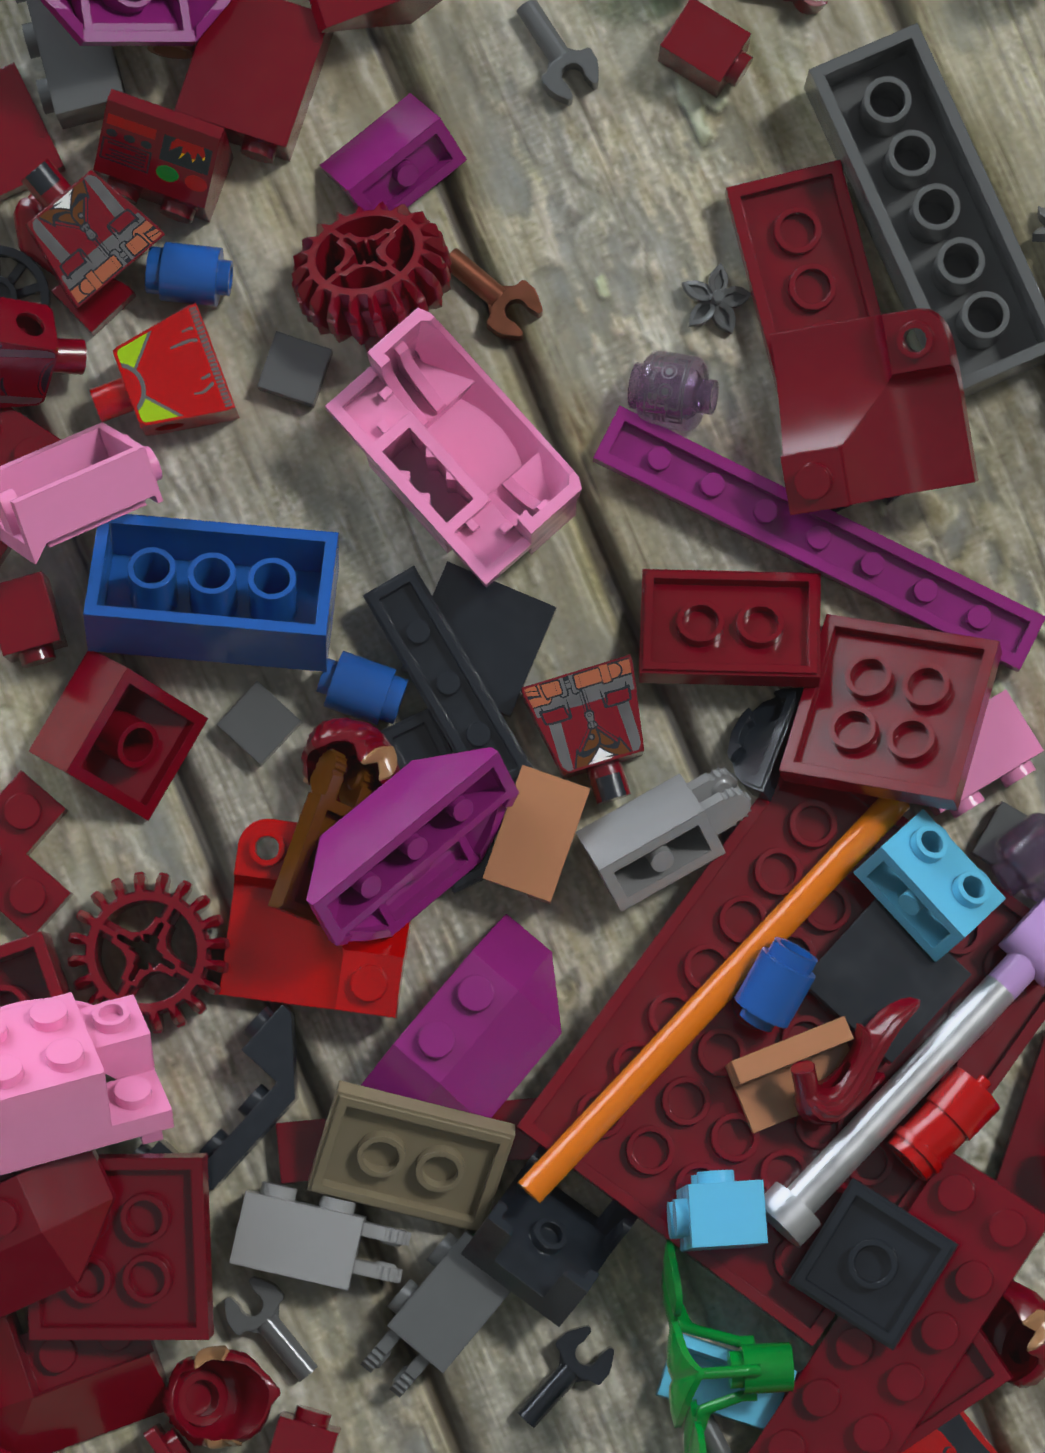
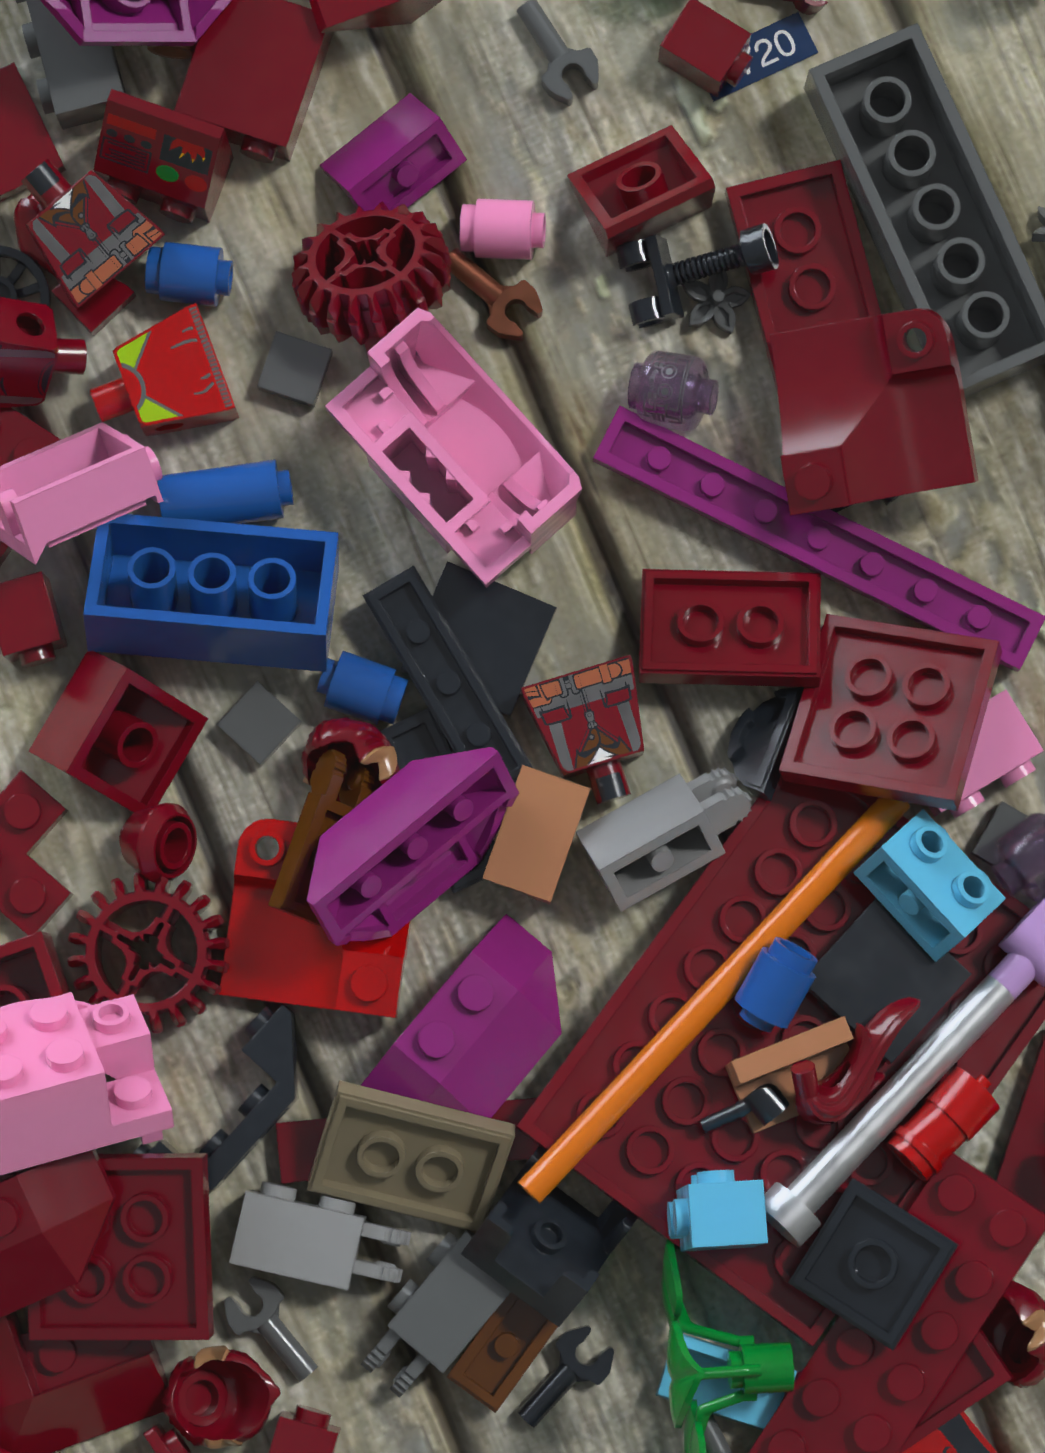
none -> dark red cone [119,803,197,883]
none -> blue brick [157,459,294,524]
none -> reddish brown hinge [447,1292,558,1413]
none -> bright pink brick [460,199,546,260]
none -> dark red slope [567,125,716,257]
none -> black bar [615,223,779,328]
none -> black hand [700,1083,789,1133]
none -> dark blue sticker [709,12,819,102]

